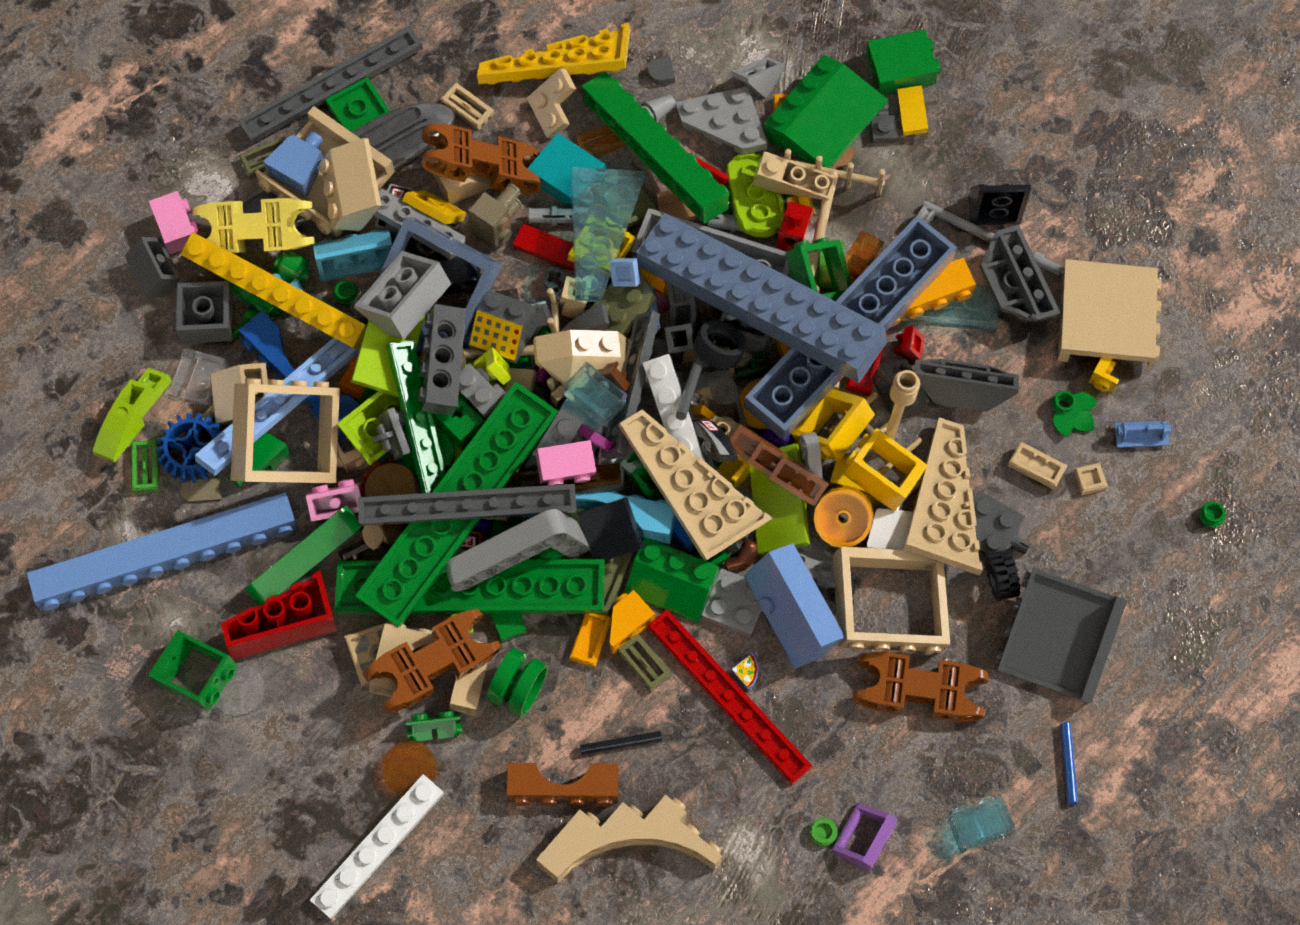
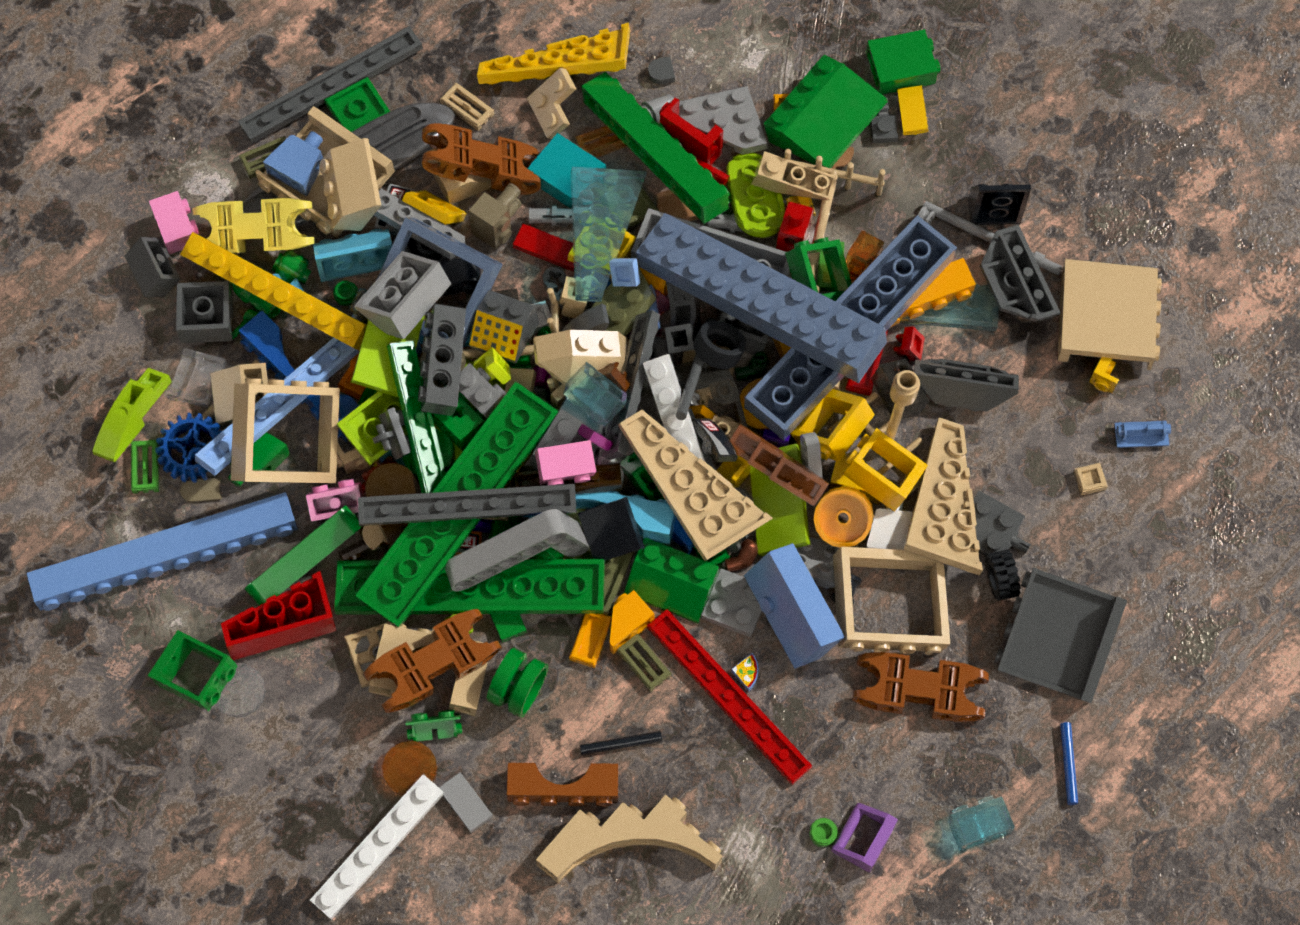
light grey slope [732,57,785,99] -> none
tan plate [1008,441,1068,490] -> none
green plate [1051,391,1098,437] -> none
green plate [1199,502,1226,528] -> none
none -> light grey tile [439,772,493,833]
none -> red panel [659,97,724,166]

